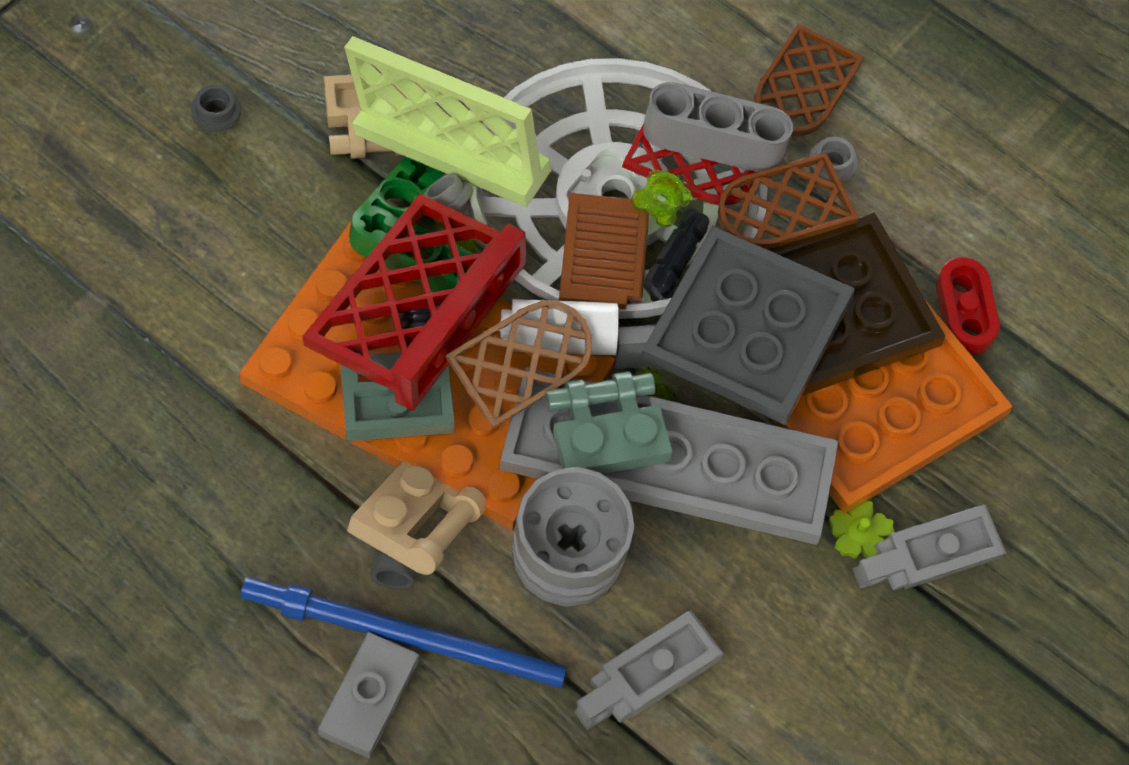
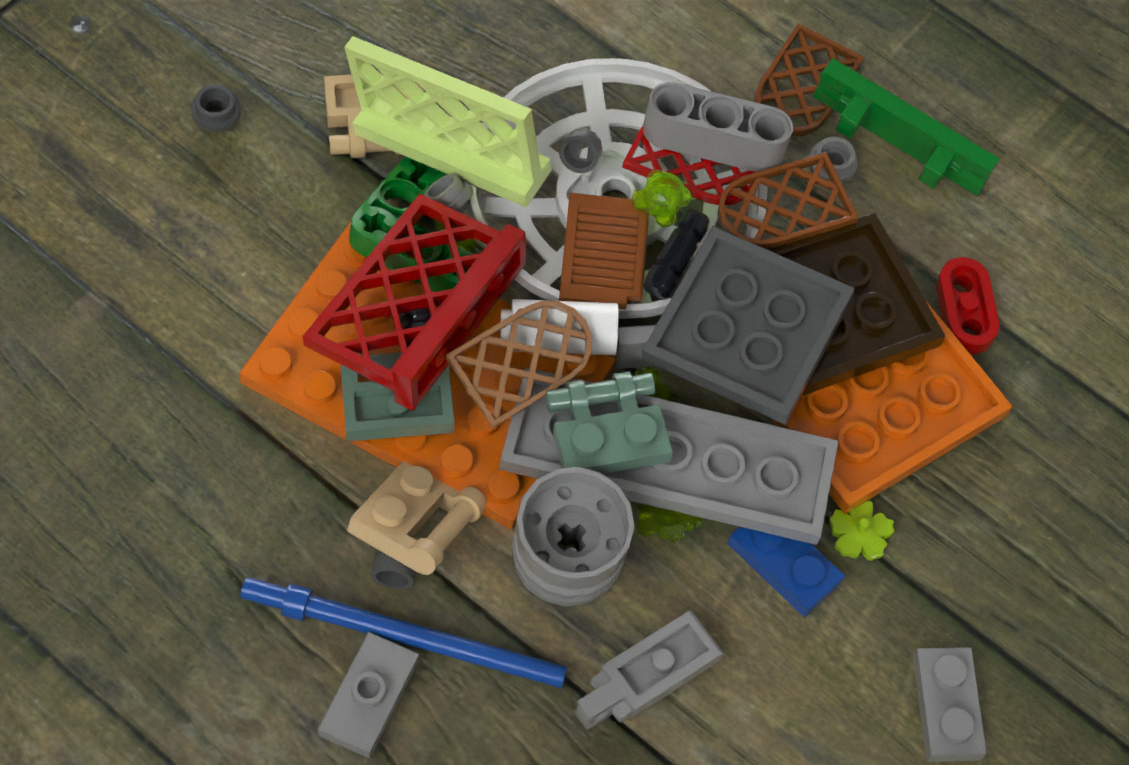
light grey hinge [852,504,1006,591] -> none
none -> dark grey hinge [559,129,603,173]
none -> clear neon green plant [637,505,702,543]
none -> blue plate [727,527,845,618]
none -> green hinge [813,58,1000,196]
none -> light grey plate [913,647,987,762]

